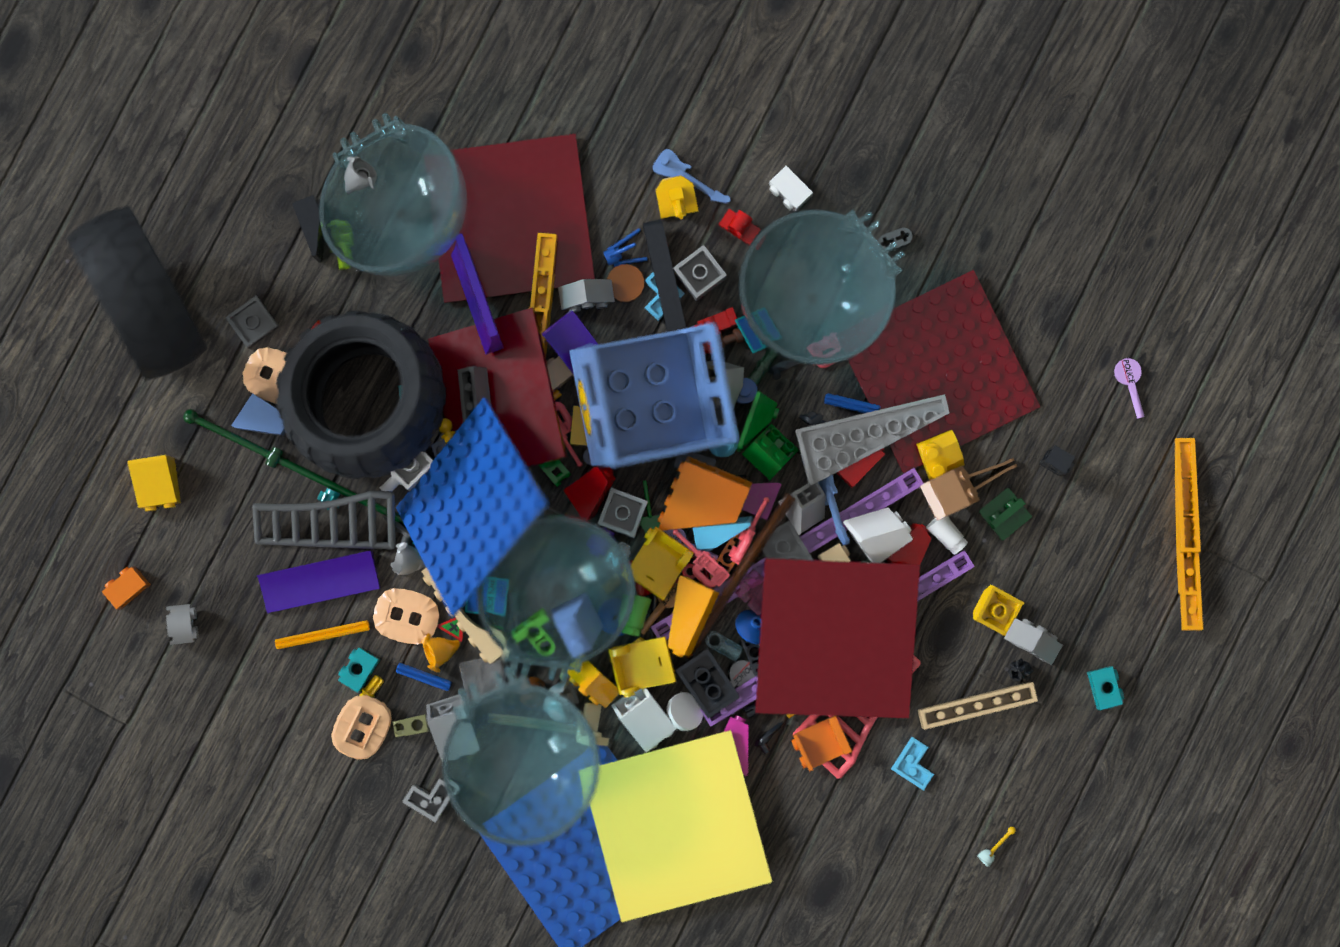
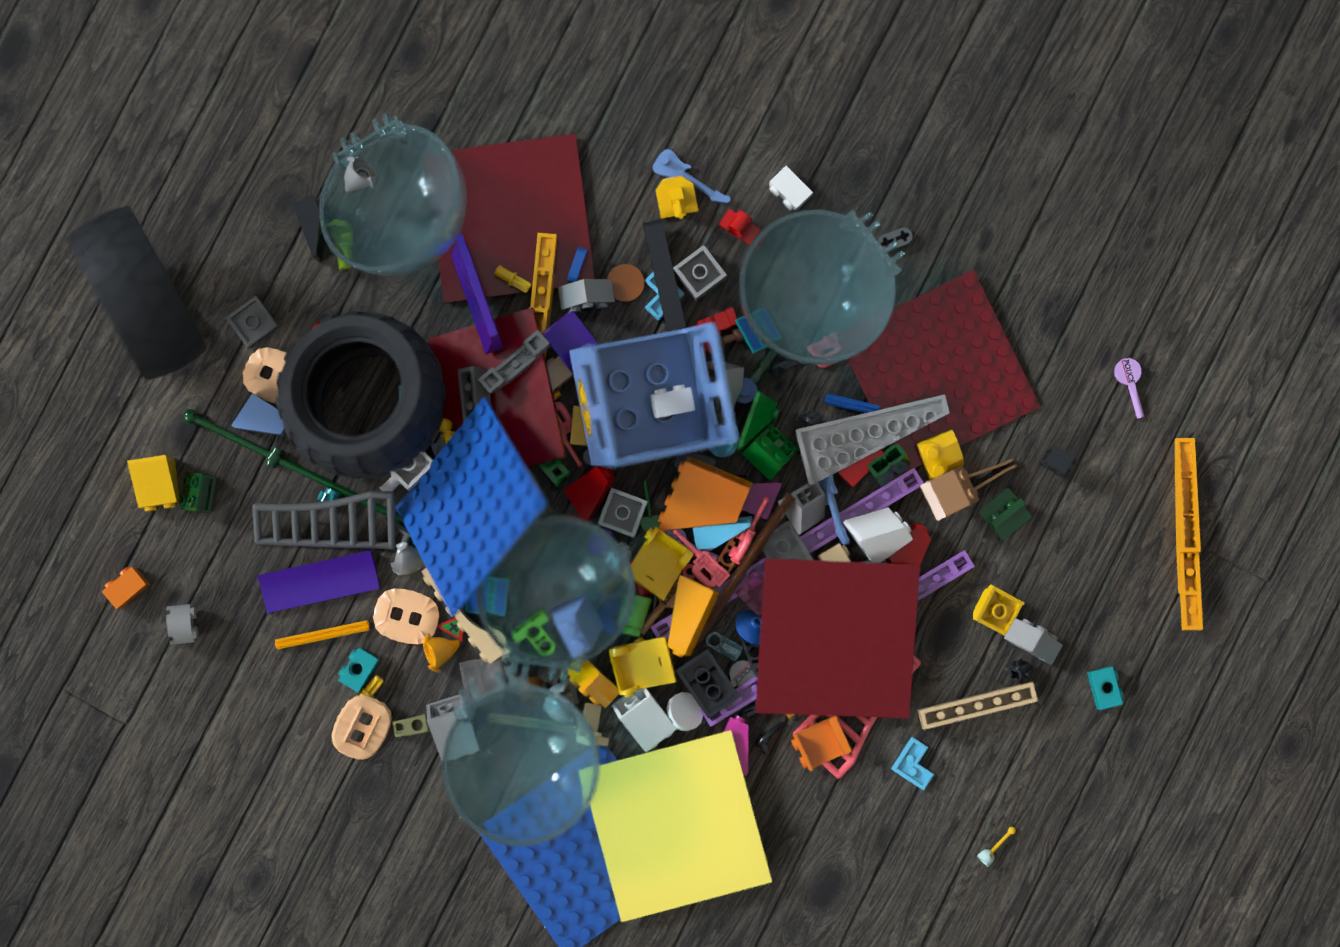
blue axle [396,663,452,691] -> none
light grey brick [403,777,458,822] -> none
blue plant [603,228,648,267] -> none
white plant [926,516,968,555] -> none
none -> dark green bracket [179,472,217,514]
none -> dark grey slope [478,330,550,394]
none -> yellow axle [494,265,531,293]
none -> blue beam [567,246,588,282]
none -> white brick [650,385,695,418]
none -> dark green brick [867,444,911,486]

